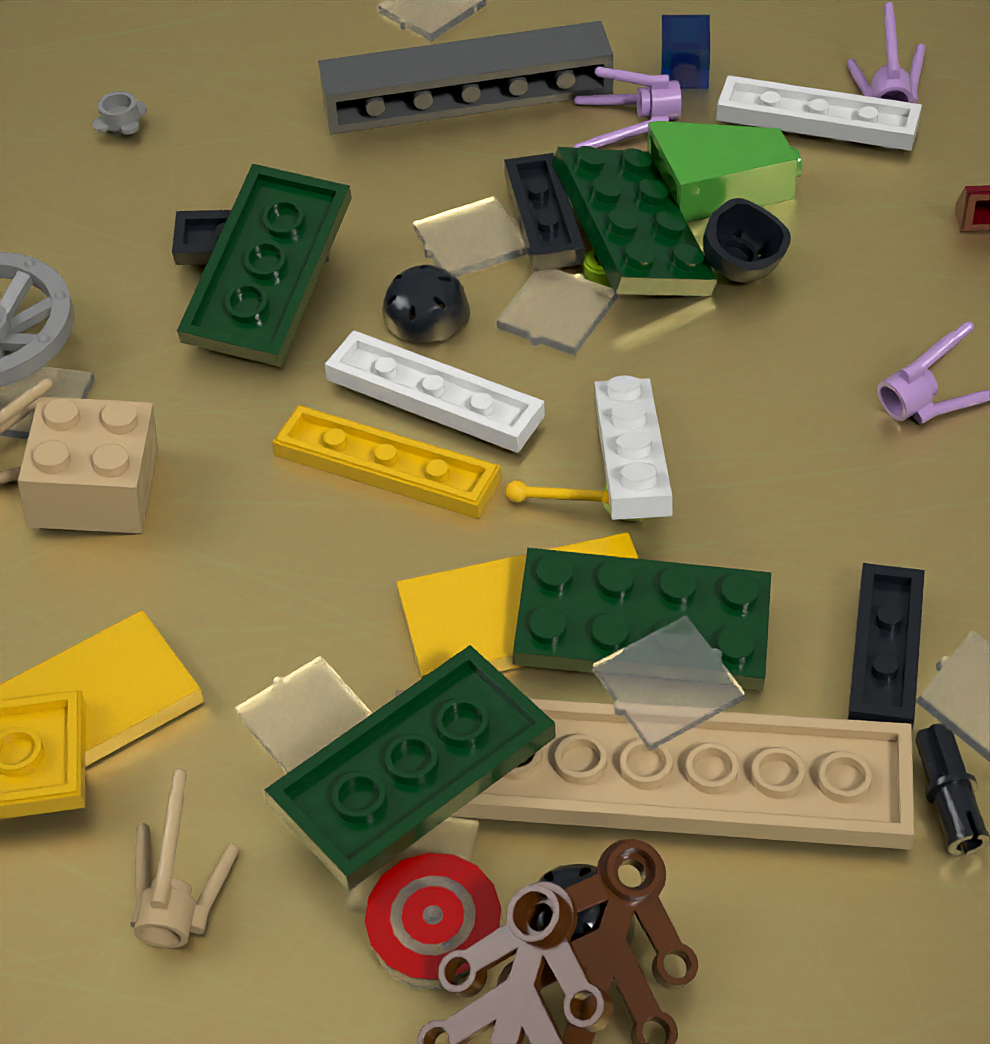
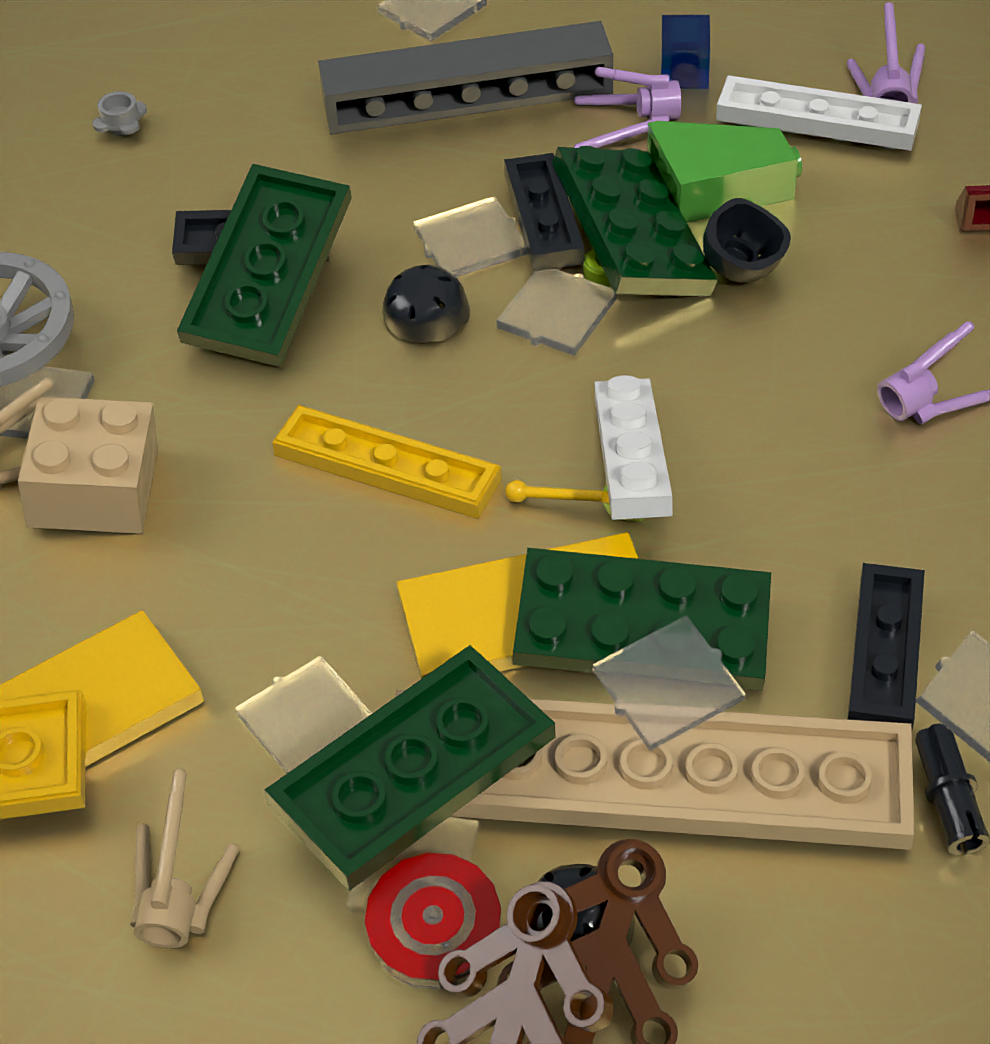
white plate [324,330,545,453] -> none

